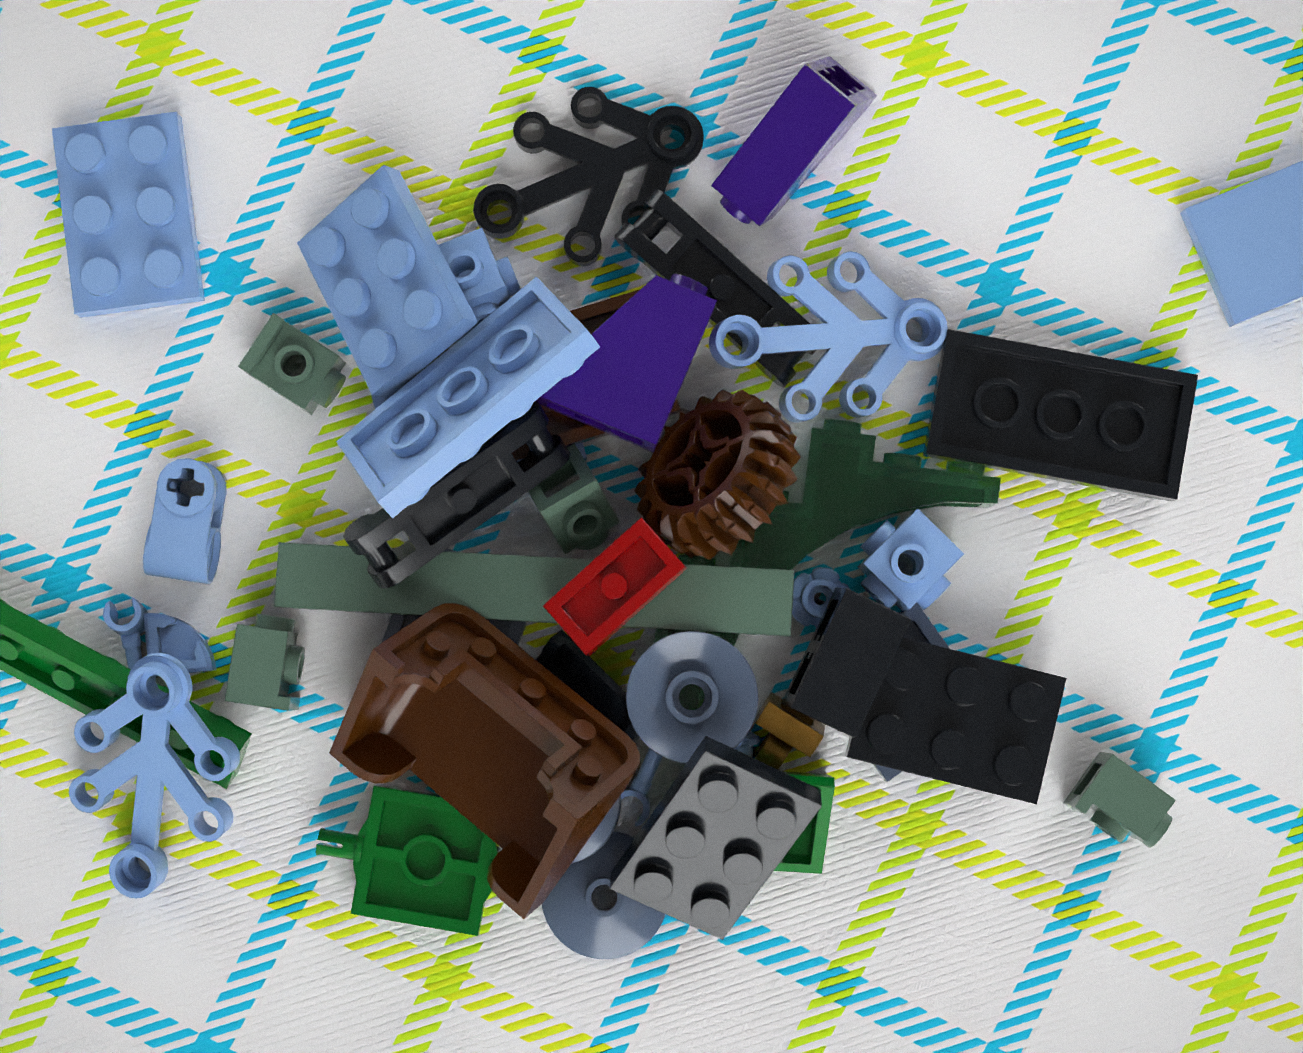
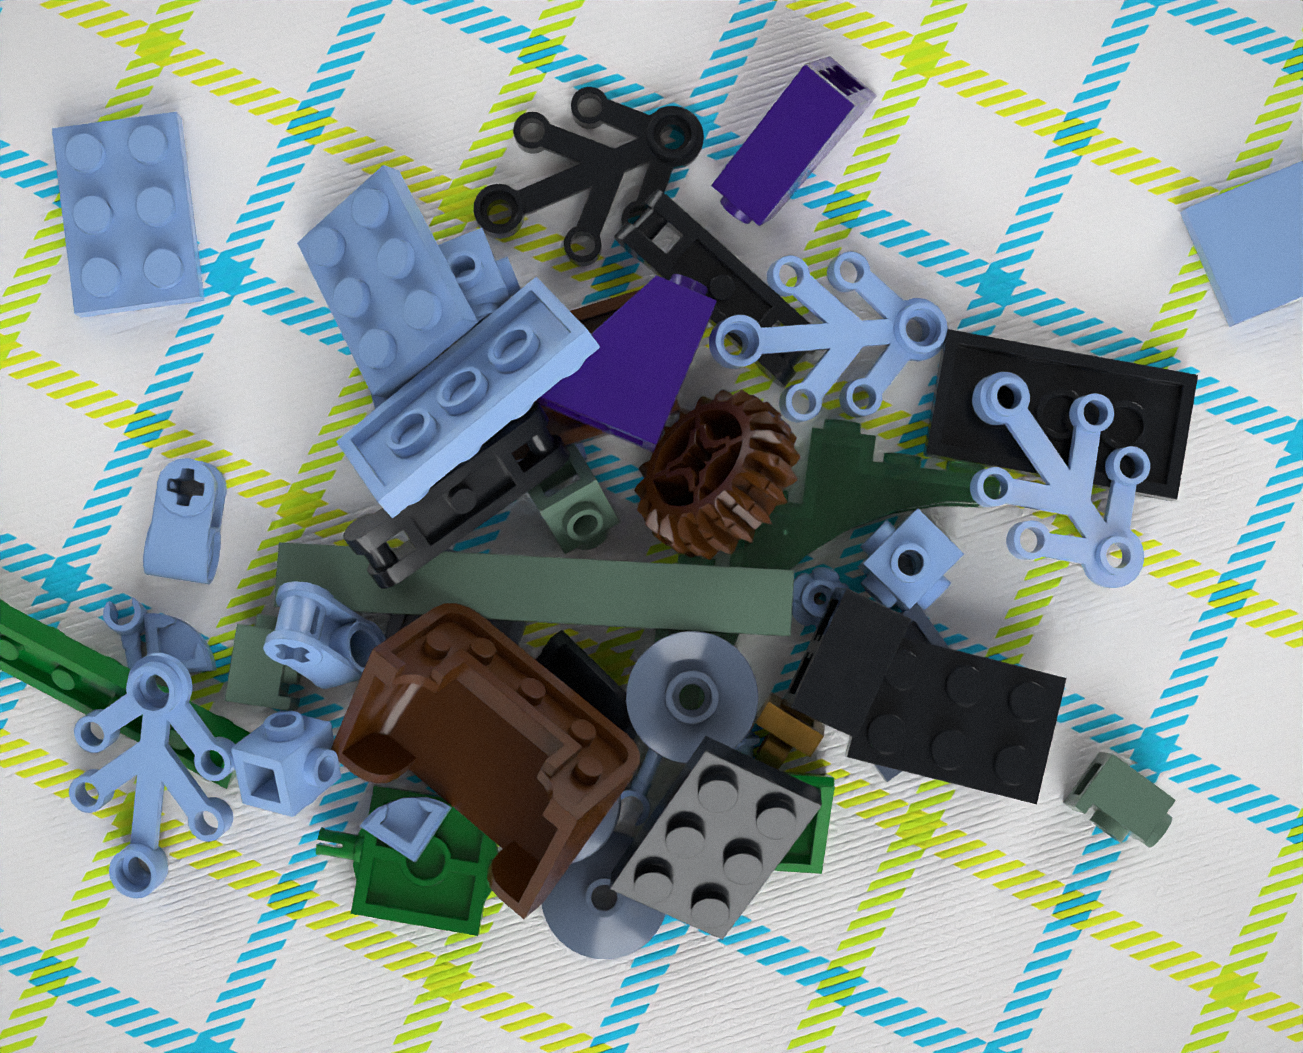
sand green brick [238,313,346,415] -> none
red plate [543,517,687,656] -> none
none -> light blue brick [231,710,341,817]
none -> light blue piece [263,581,386,689]
none -> light blue tile [360,797,452,862]
none -> light blue plant [970,372,1150,588]

